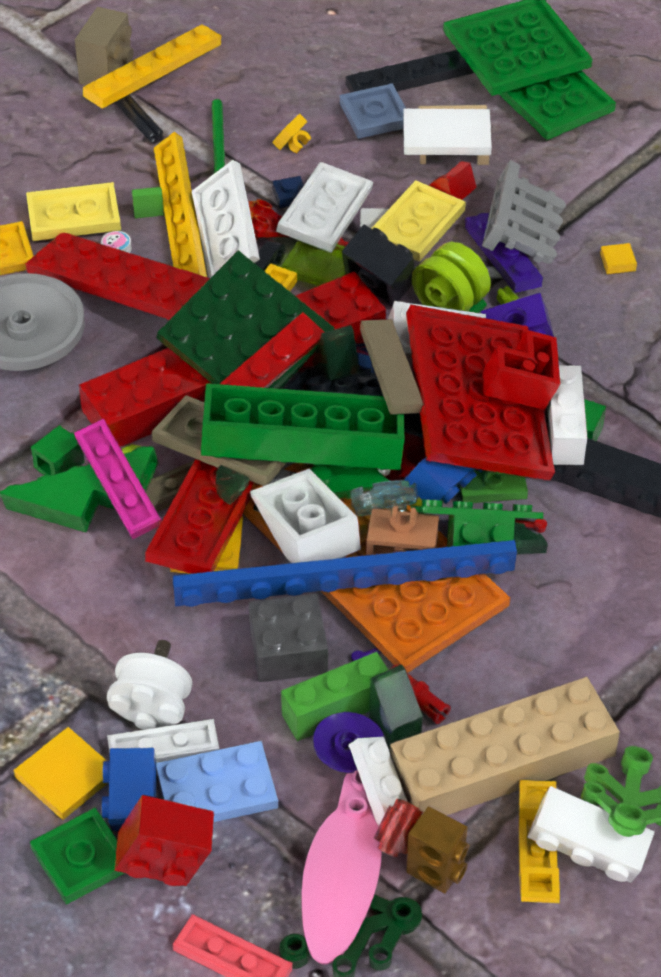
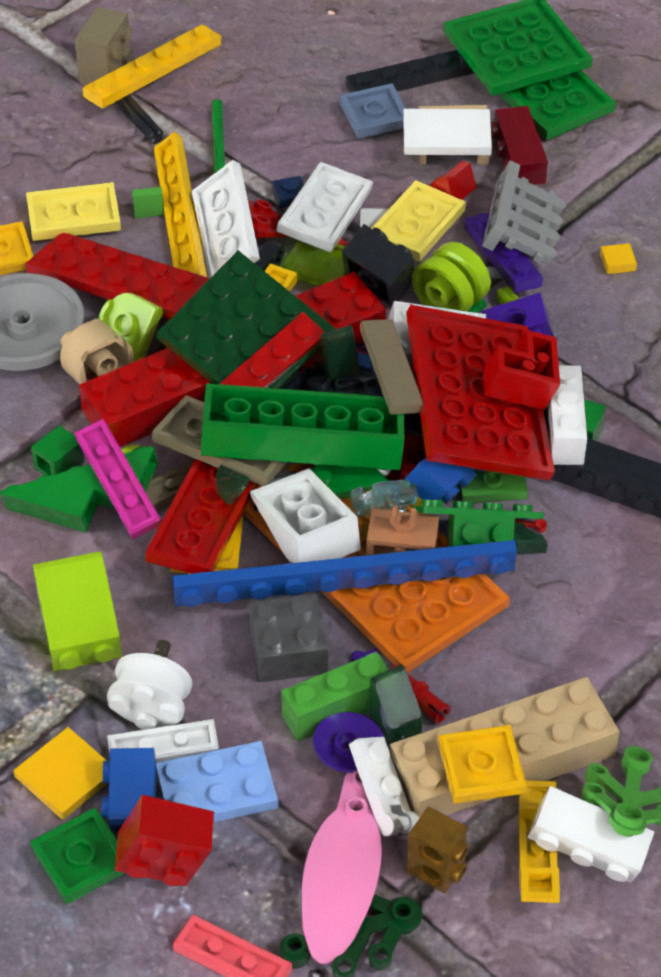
tile [101,231,132,253] -> none
yellow tile [272,113,311,154] -> none
clear red brick [373,798,424,858] -> none
none -> lime slope [33,551,122,671]
none -> tan brick [60,319,134,384]
none -> lime tile [98,293,163,362]
none -> yellow tile [438,725,527,804]
none -> dark red brick [490,106,548,185]

